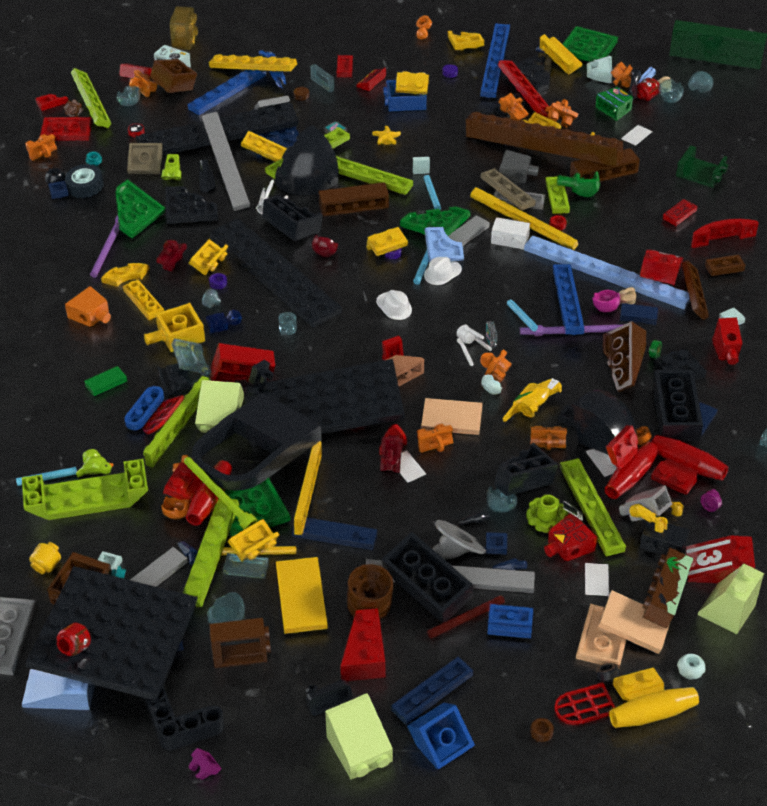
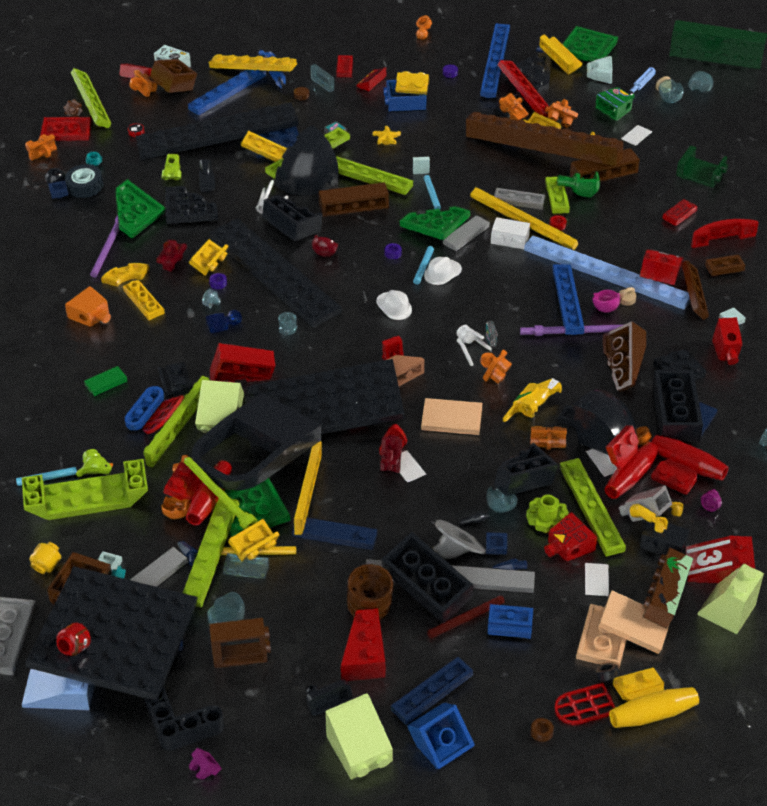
red tile [35,94,69,111] -> none
clear light blue hair [116,86,140,107] -> none
dark tan tile [127,143,163,174] -> none
yellow brick [144,303,205,352] -> none
clear yellow brick [170,7,198,50] -> none
clear light blue plate [171,338,211,376] -> none
light grey tile [202,112,250,211] -> none
black tile [248,359,274,385] -> none
light grey tile [254,96,290,110] -> none
yellow tile [276,557,328,634] -> none
yellow bracket [366,227,408,256] -> none
orange hips [417,423,453,453] -> none
light blue tile [425,227,464,262] -> none
yellow wing [448,31,484,50] -> none
dark tan plate [481,168,536,210] -> none
light aqua plate [481,374,503,395] -> none
dark grey torso [499,150,539,183] -> none
medium azure bar [507,299,538,331] -> none
sticker [563,501,583,521] -> none
orange hips [610,61,633,87] -> none
dark blue tile [620,303,658,325] -> none
black piece [630,69,642,99] -> none
red head [637,78,660,101] -> none
green tile [649,340,662,359] -> none
light aqua plate [677,653,706,680] -> none

